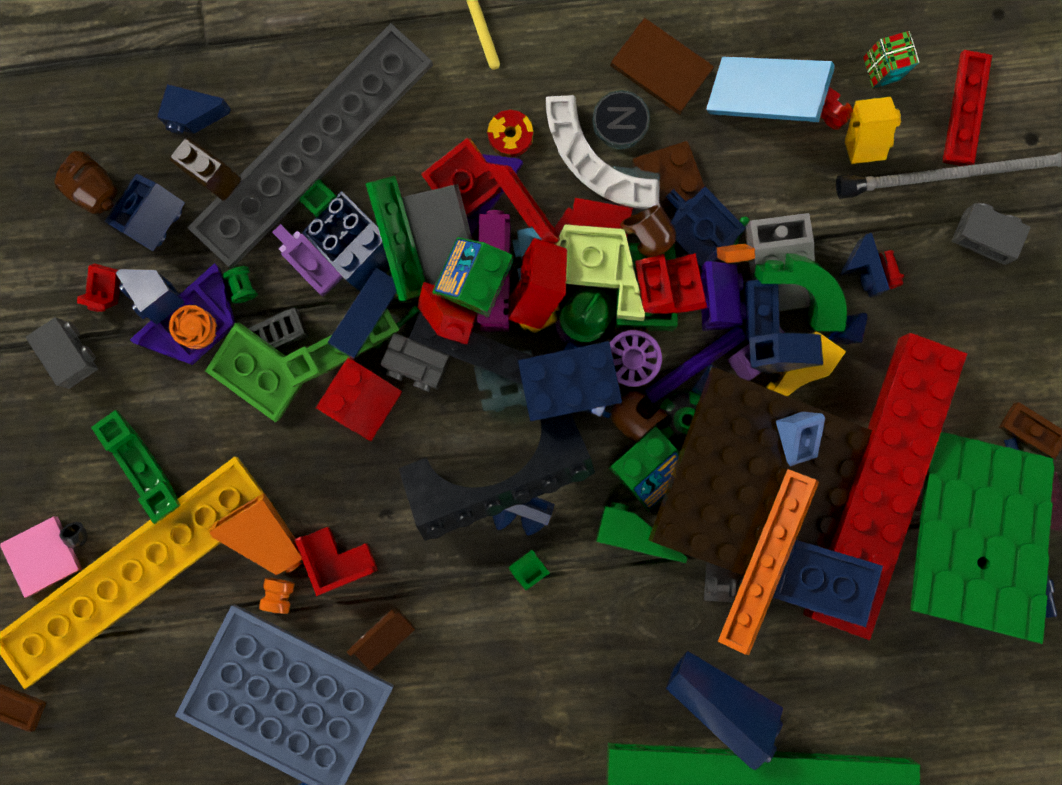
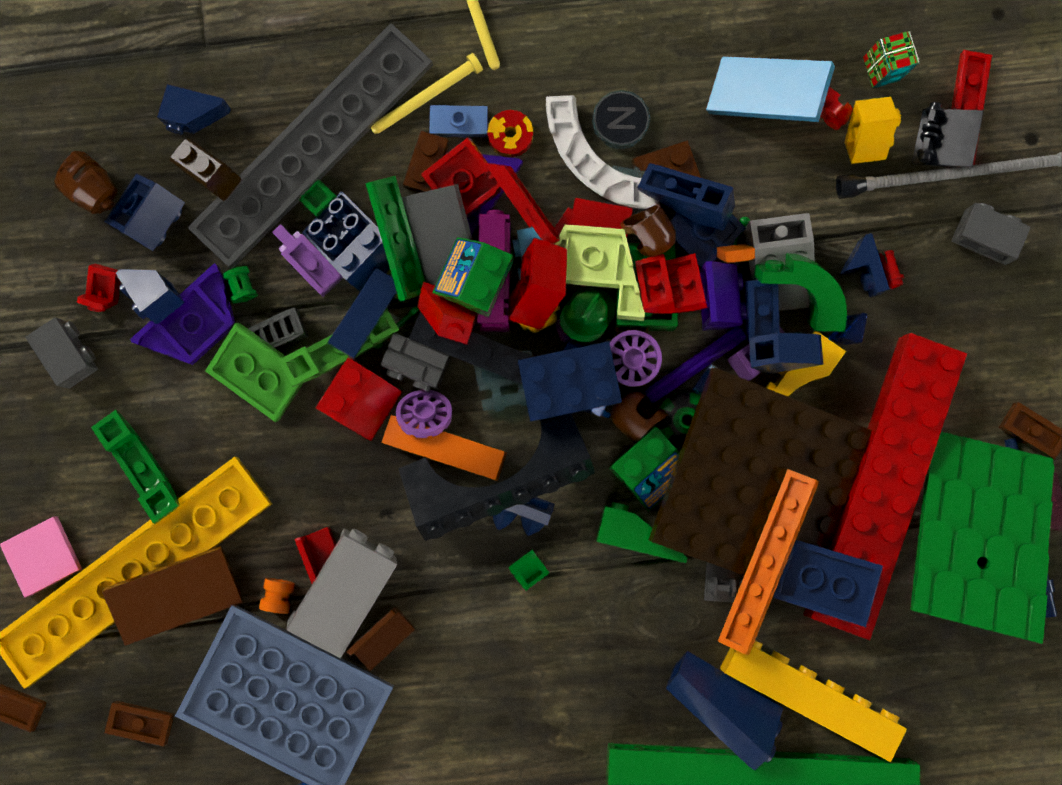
black hinge [59,522,88,548] -> none
orange wheel [169,305,217,349] -> none
orange slope [209,493,302,575] -> none
reddish brown tile [610,18,714,115] -> none
medium blue slope [776,412,825,466] -> none
none -> reddish brown tile [102,546,243,646]
none -> reddish brown plate [104,701,174,746]
none -> light grey panel [286,528,397,658]
none -> light yellow bar [371,53,483,134]
none -> orange slope [381,415,507,481]
none -> medium lavender wheel [396,390,452,438]
none -> reddish brown plate [403,131,449,193]
none -> medium blue plate [429,105,488,137]
none -> dark blue slope [637,163,735,231]
none -> yellow brick [720,640,907,762]
none -> black hinge [912,102,984,168]

